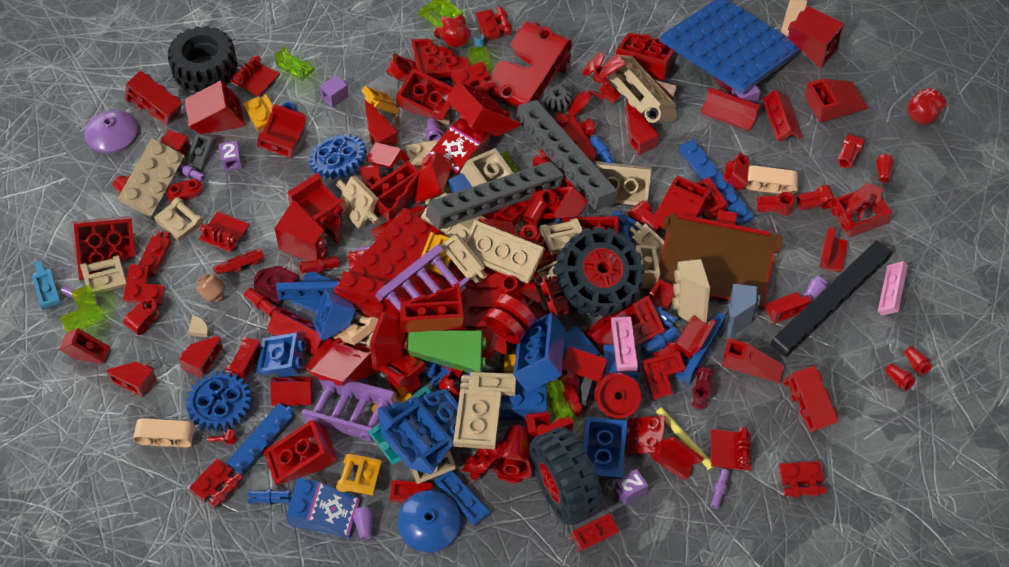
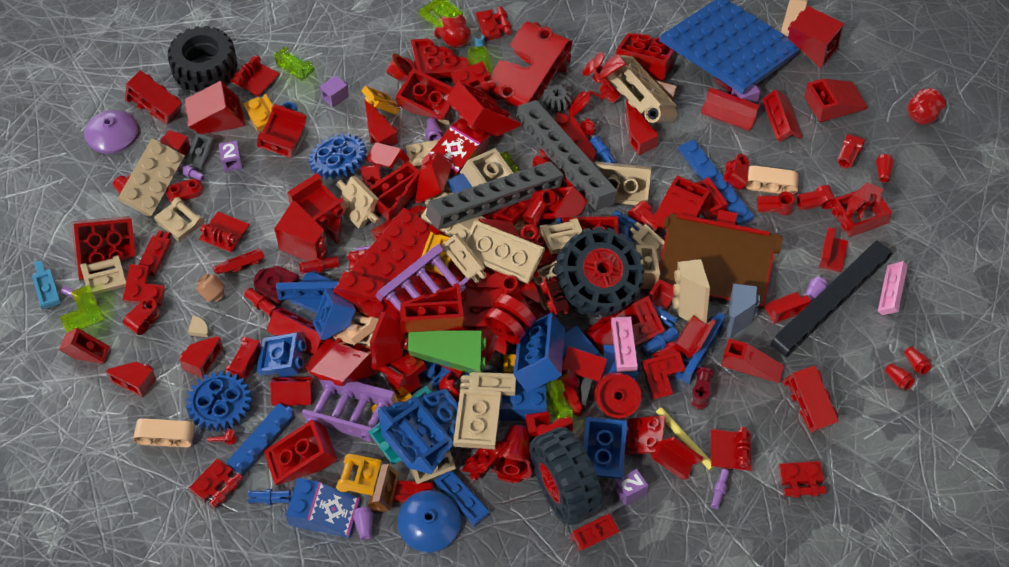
none -> dark orange panel [368,464,399,512]

